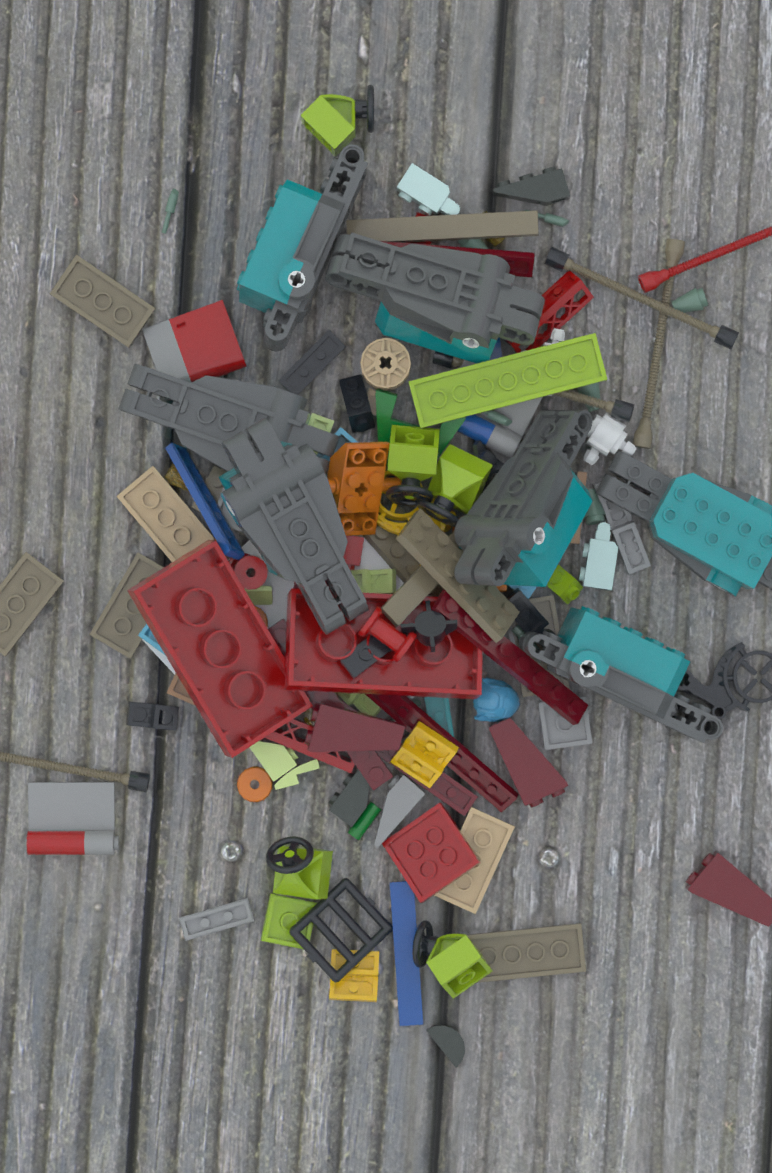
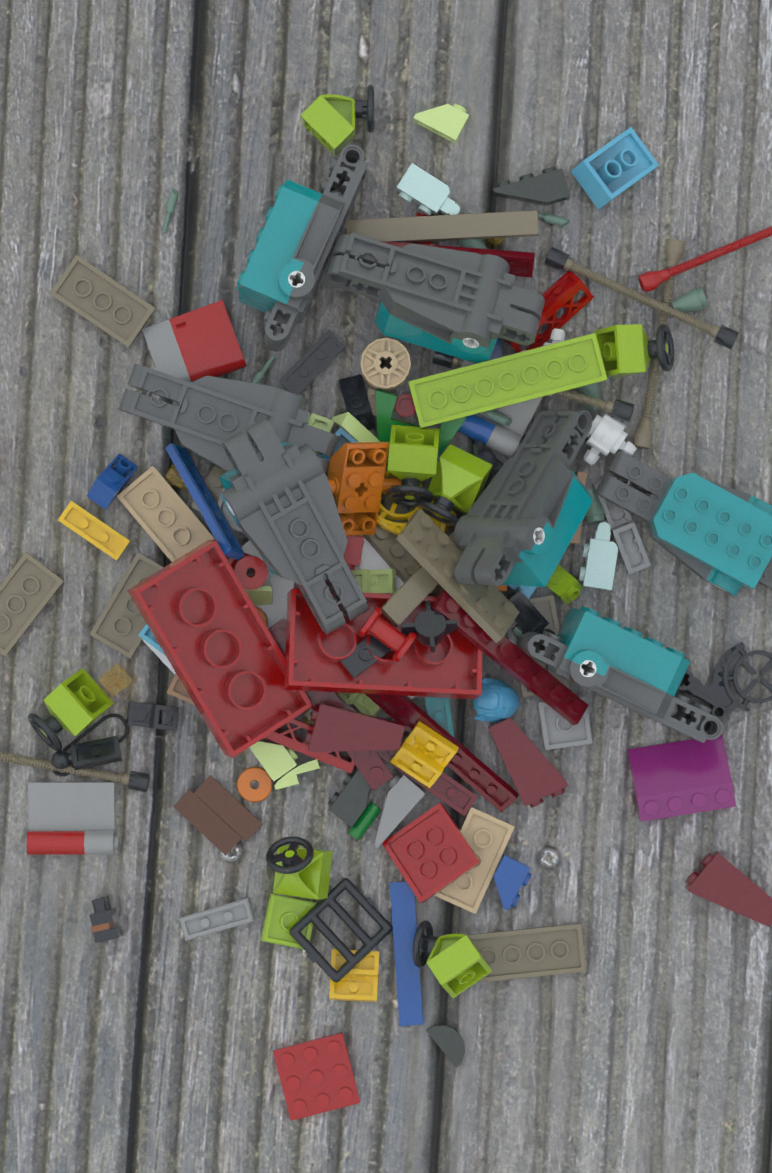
none -> lime piece [28,668,114,751]
none -> black piece [51,714,129,777]
none -> black plate [52,736,122,770]
none -> yellow plate [58,501,131,561]
none -> blue slope [87,453,138,510]
none -> black hips [89,896,123,943]
none -> clear yellow bracket [98,664,133,697]
none -> reddish brown tile [173,789,242,856]
none -> reddish brown tile [194,775,263,842]
none -> sand green piece [250,355,276,384]
none -> red plate [273,1032,360,1121]
none -> yellowish green slope [332,412,380,443]
none -> tile [394,394,416,418]
none -> yellowish green slope [413,104,469,144]
none -> blue slope [493,854,532,911]
none -> medium azure slope [570,127,659,210]
none -> lime piece [594,324,674,378]
none -> magenta slope [627,734,736,822]

